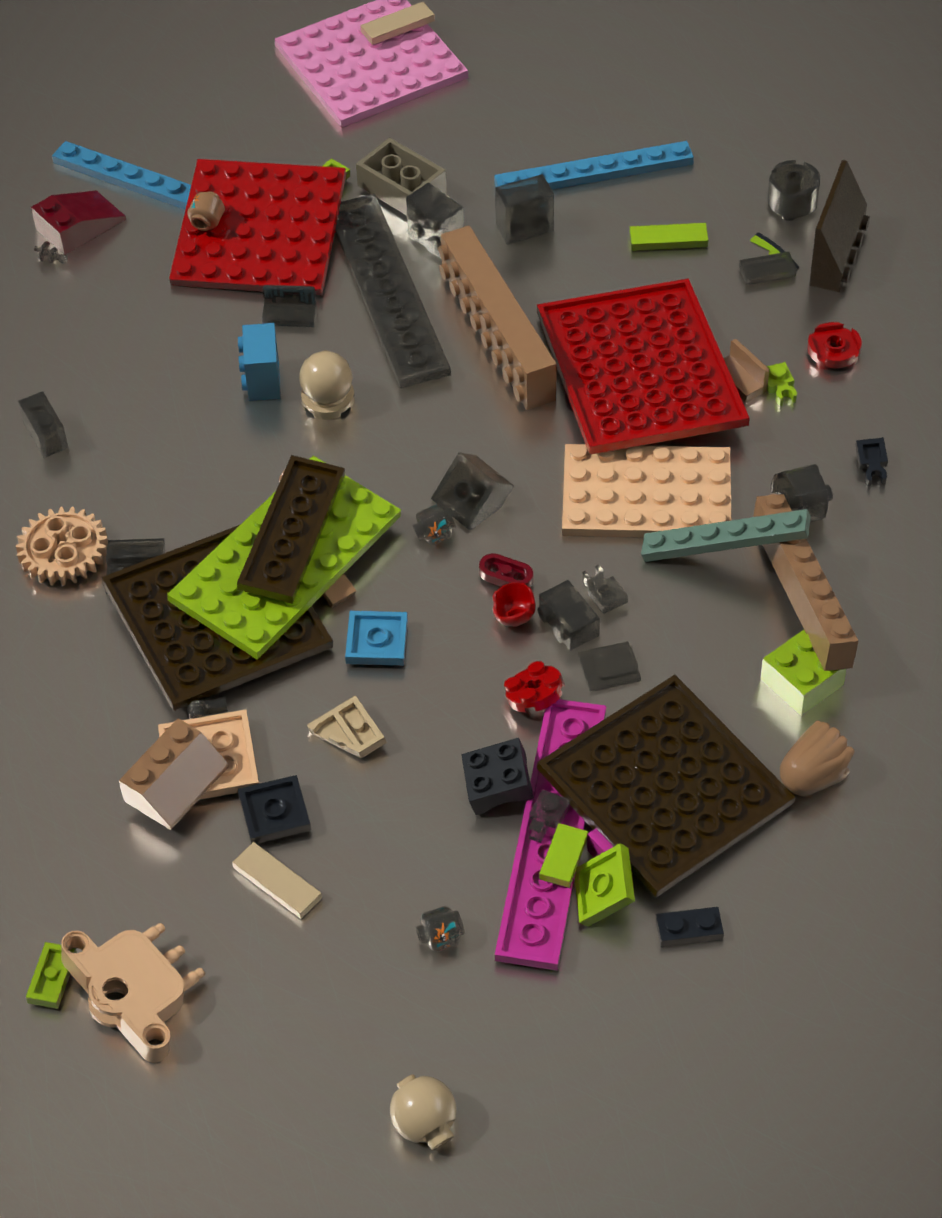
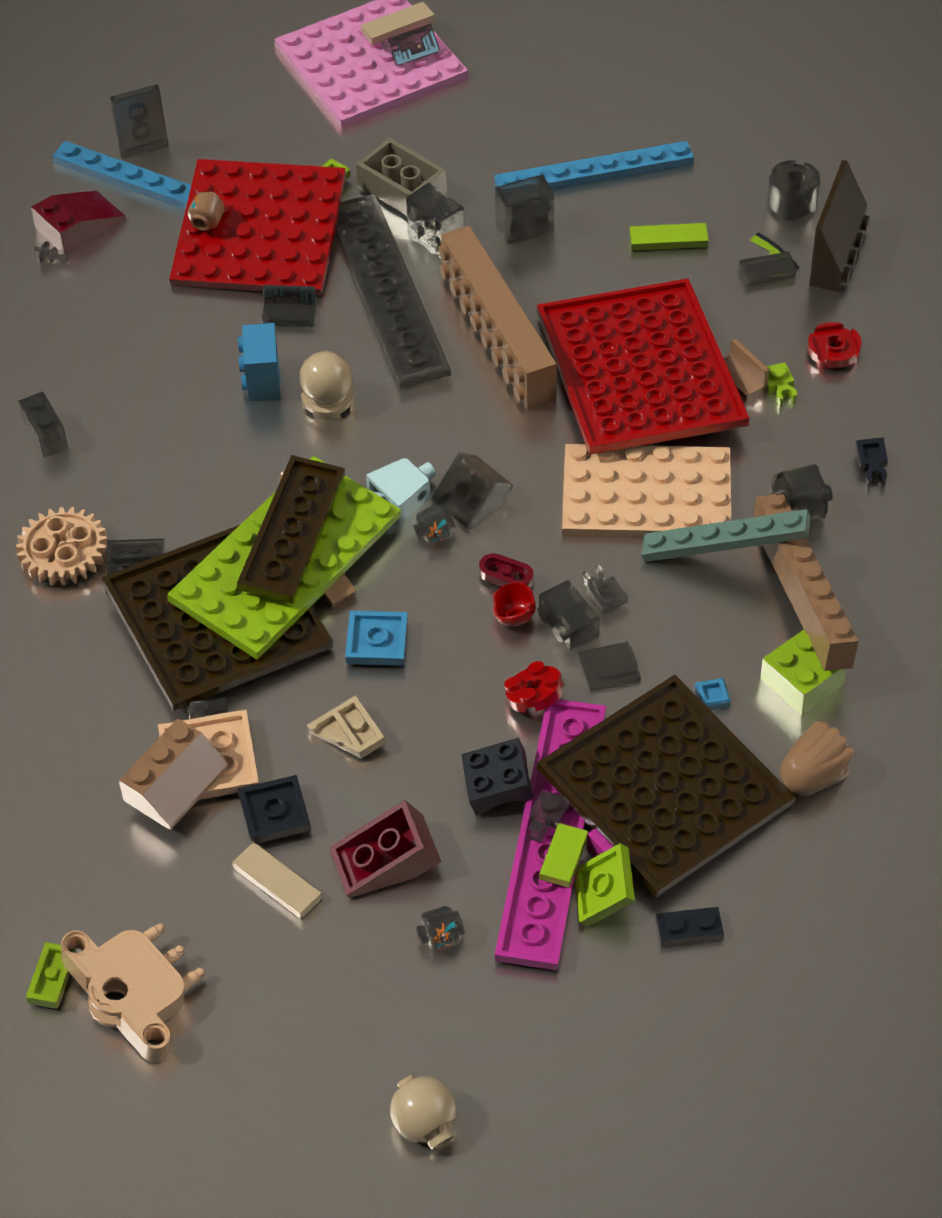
none -> clear smoke tile [109,84,169,159]
none -> dark red slope [329,800,442,898]
none -> light aqua torso [366,458,436,524]
none -> panel [381,24,440,66]
none -> dark azure tile [694,678,731,711]

